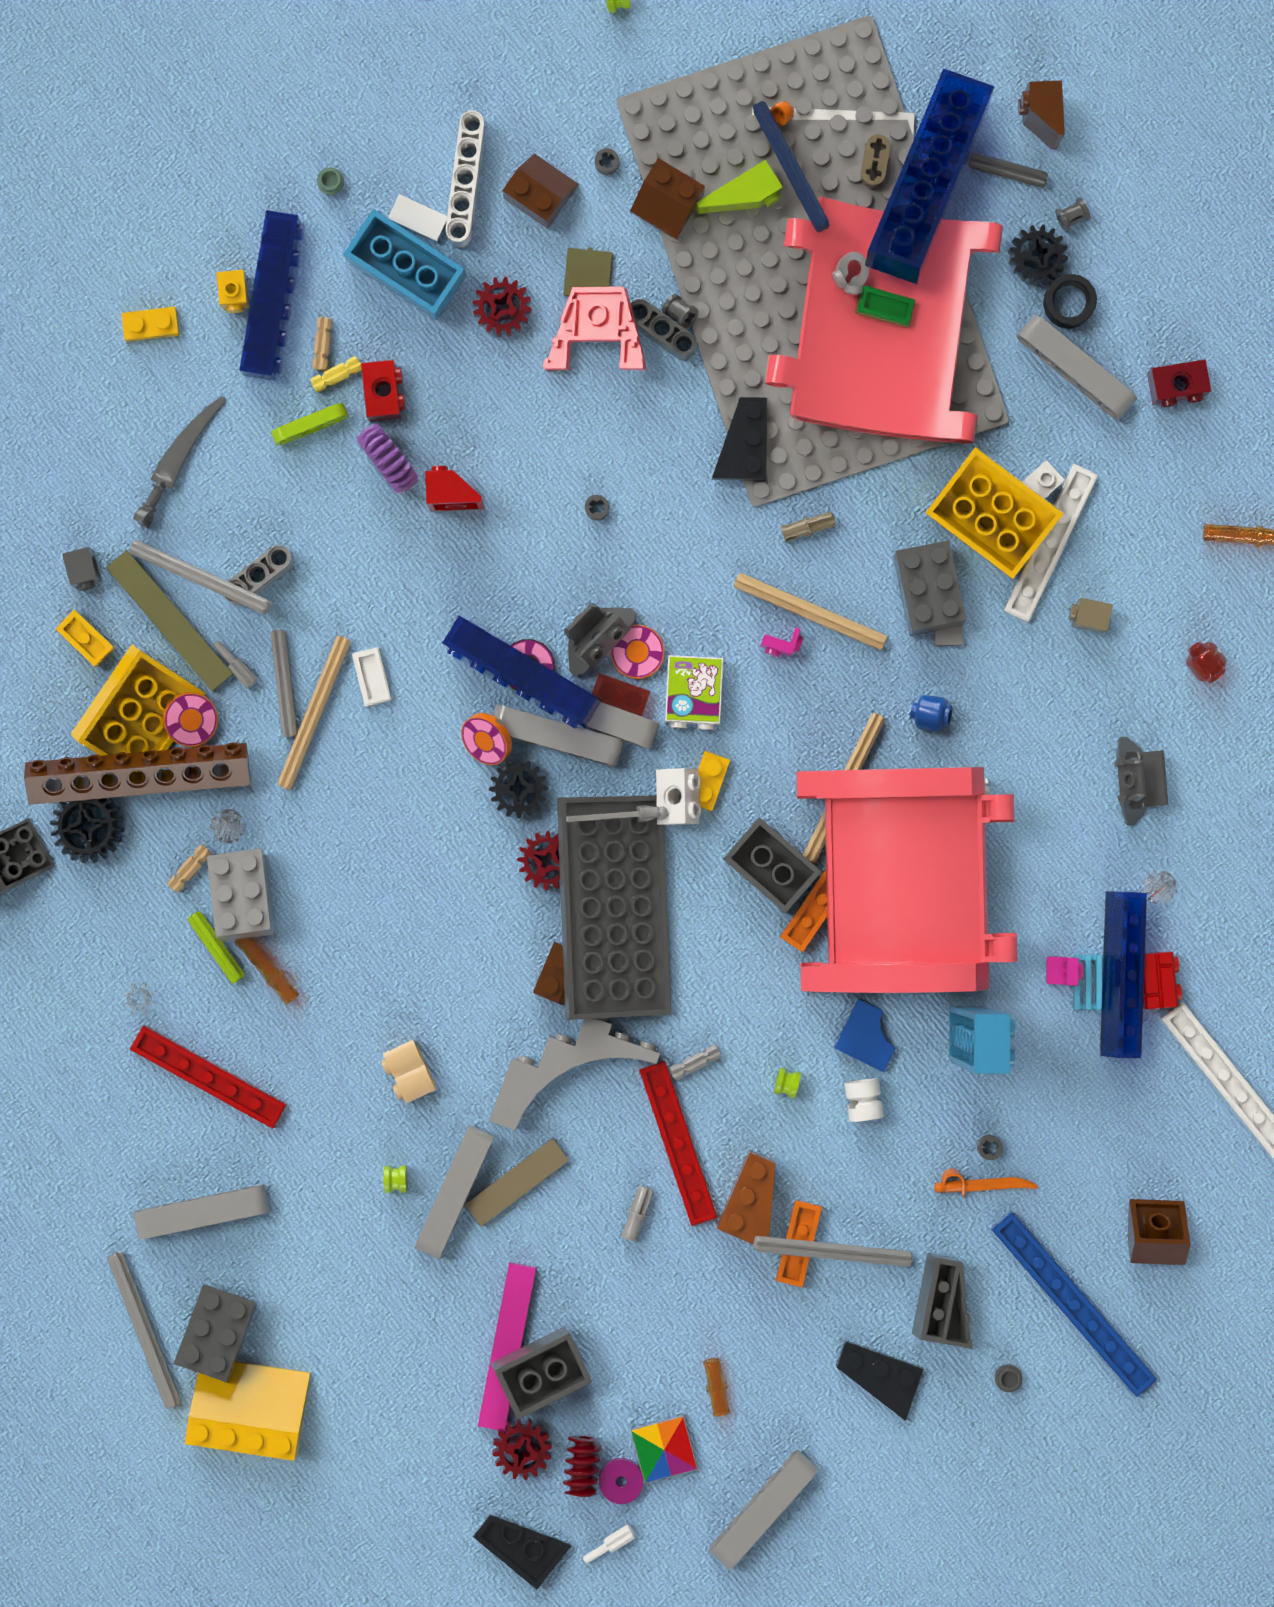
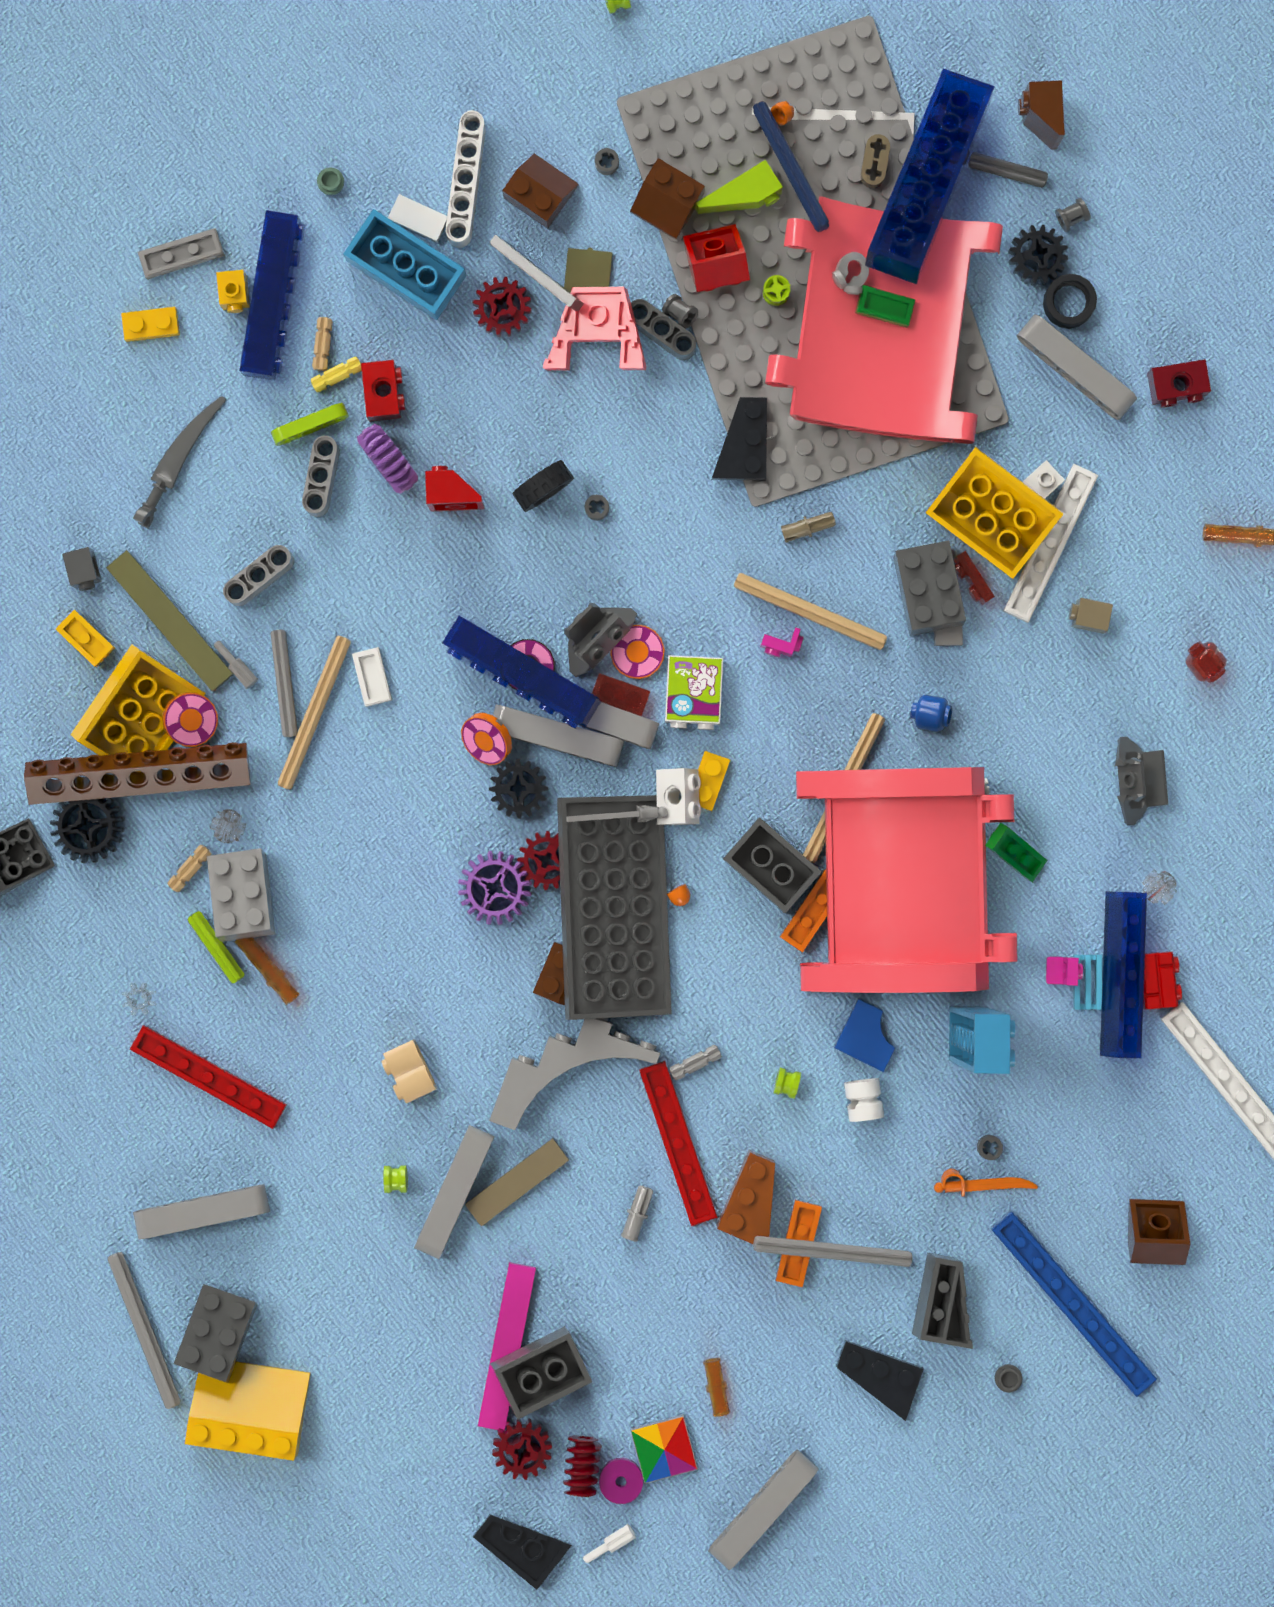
light grey axle [129,540,272,614] -> none
none -> light grey tile [138,228,225,280]
none -> light grey beam [302,436,340,517]
none -> medium lavender gear [458,851,532,925]
none -> tile [490,235,584,311]
none -> black tyre [512,460,574,512]
none -> orange hinge [667,883,690,906]
none -> red slope [683,224,750,292]
none -> lime wheel [763,275,790,306]
none -> clear red plate [953,551,995,605]
none -> green plate [985,822,1048,883]

